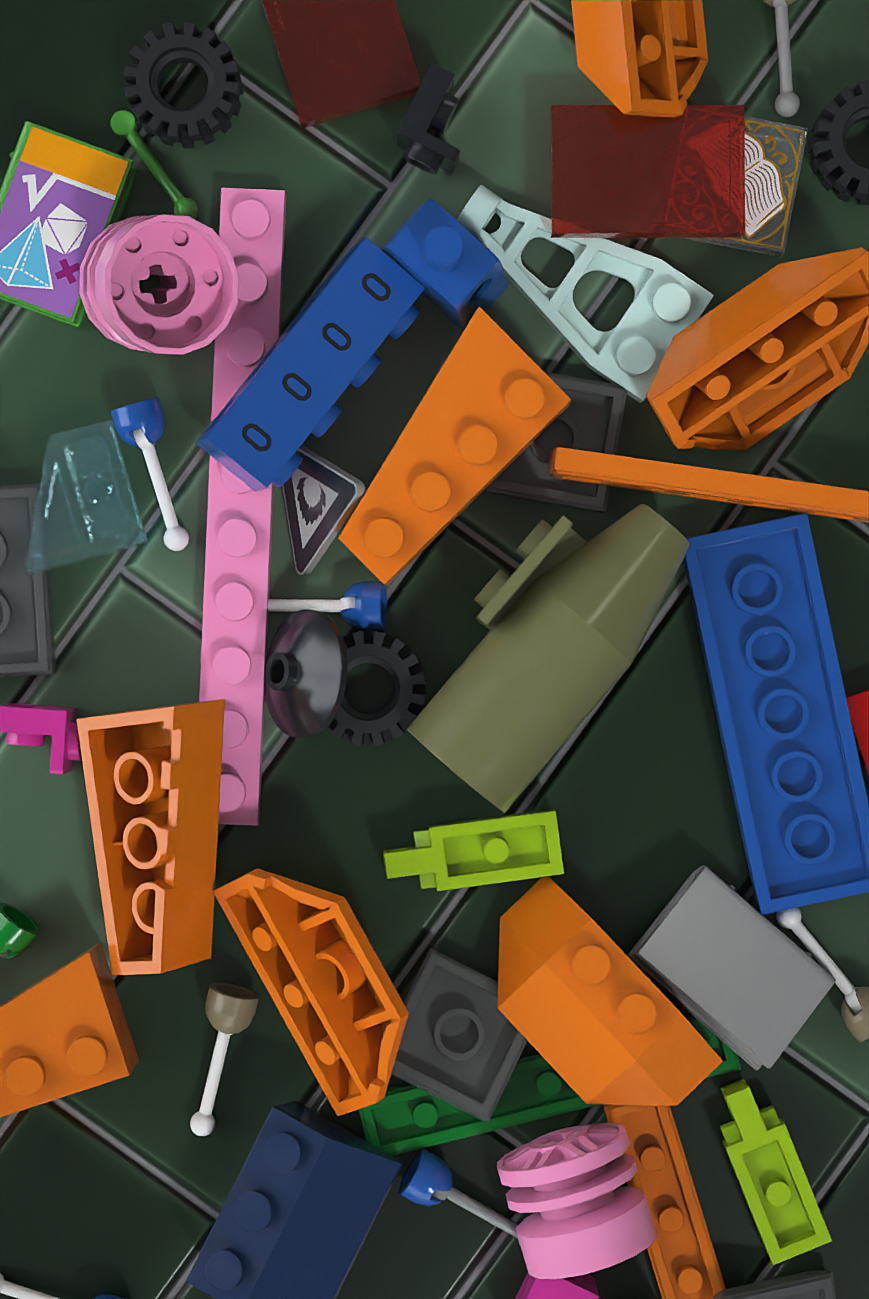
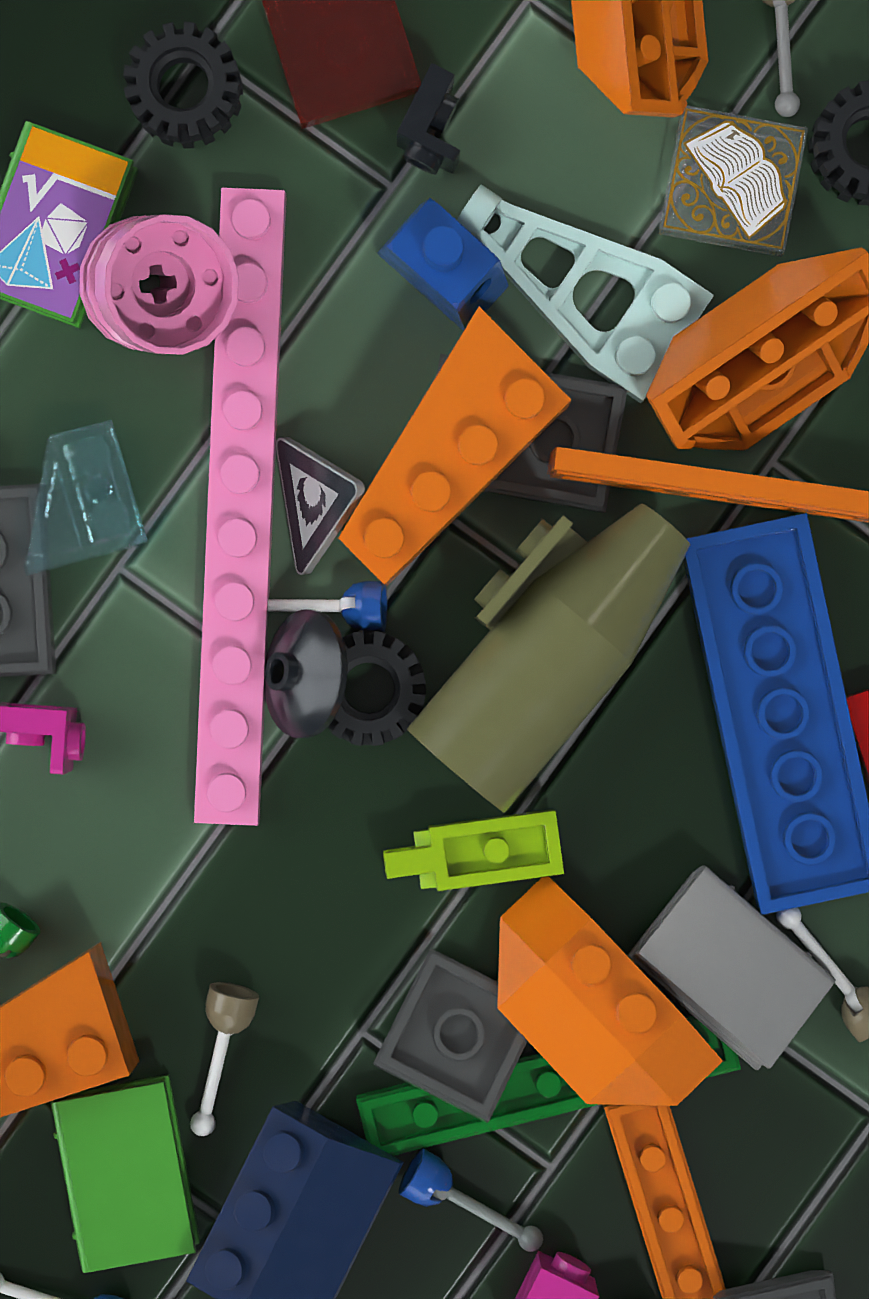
orange wedge [77,699,225,975] -> none
hinge [110,397,189,551] -> none
bright green hinge [111,110,198,219] -> none
blue brick [195,237,425,492] -> none
orange wedge [213,868,409,1116] -> none
bright pink wheel [497,1122,658,1279] -> none
clear red tile [550,105,745,238] -> none
lime hinge [719,1078,832,1265] -> none
none -> bright green piece [50,1074,200,1273]

